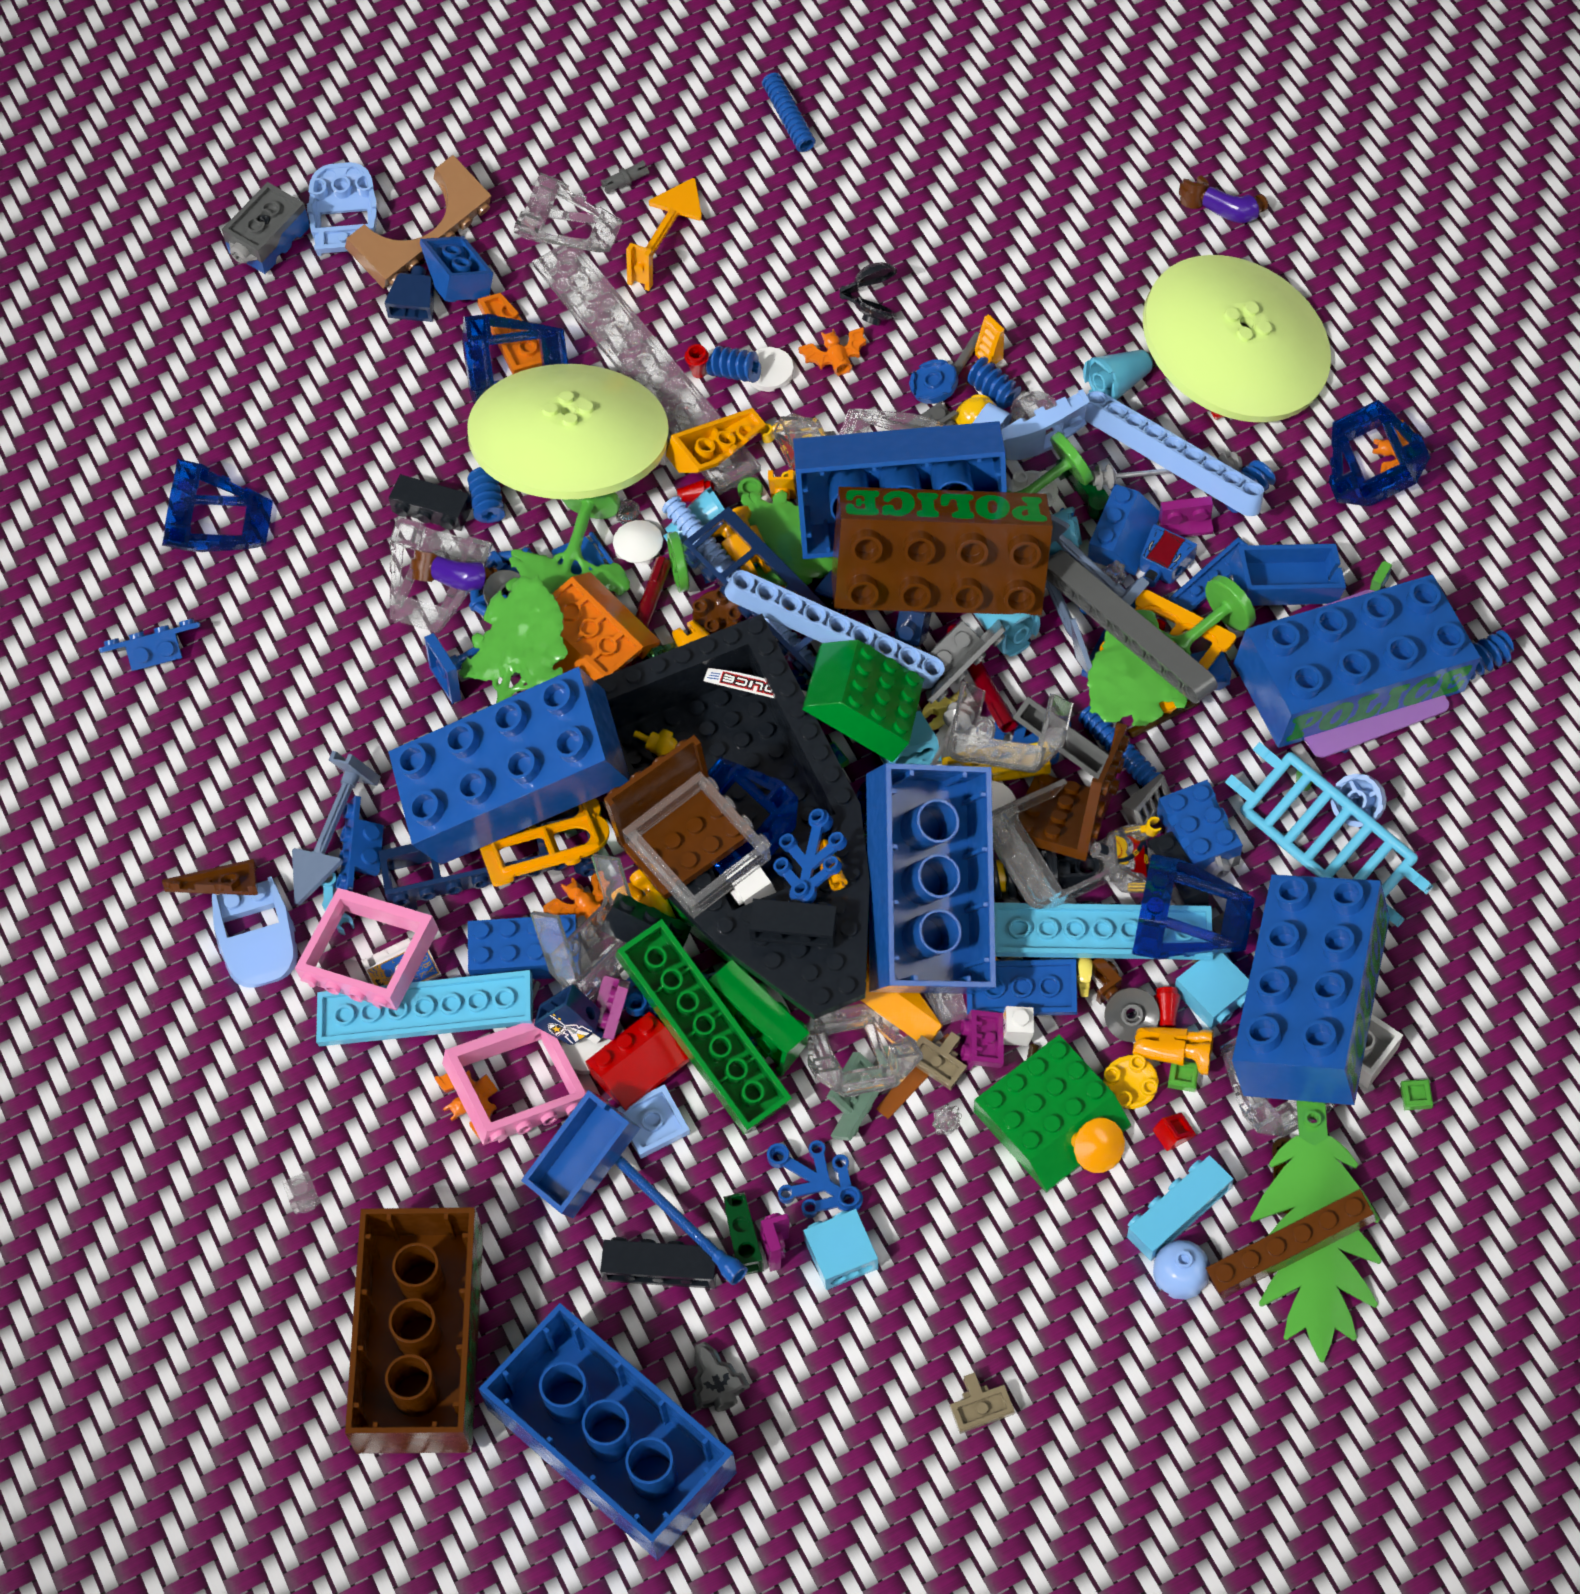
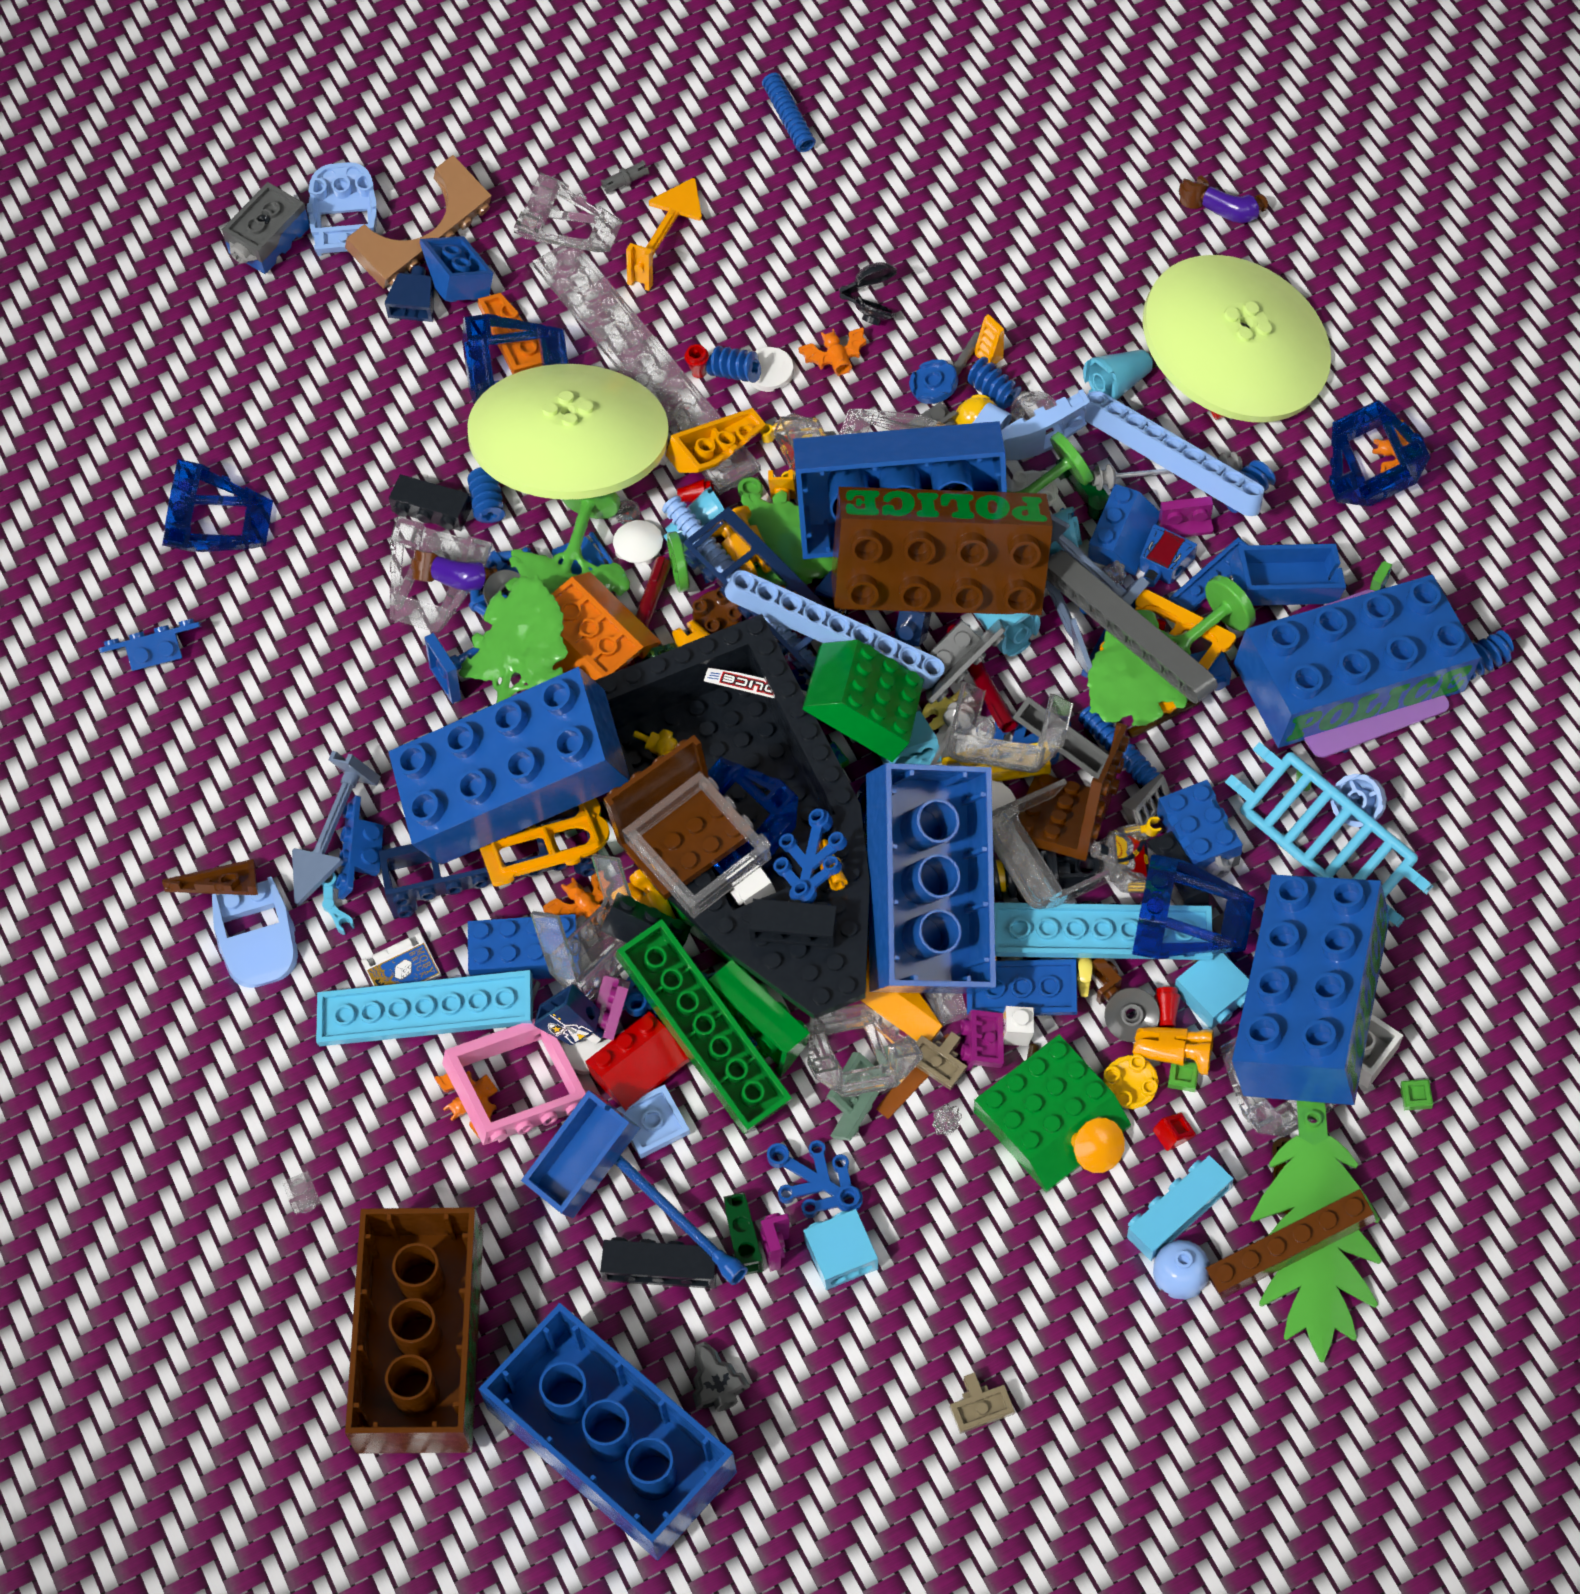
bright pink window [295,888,439,1011] -> none

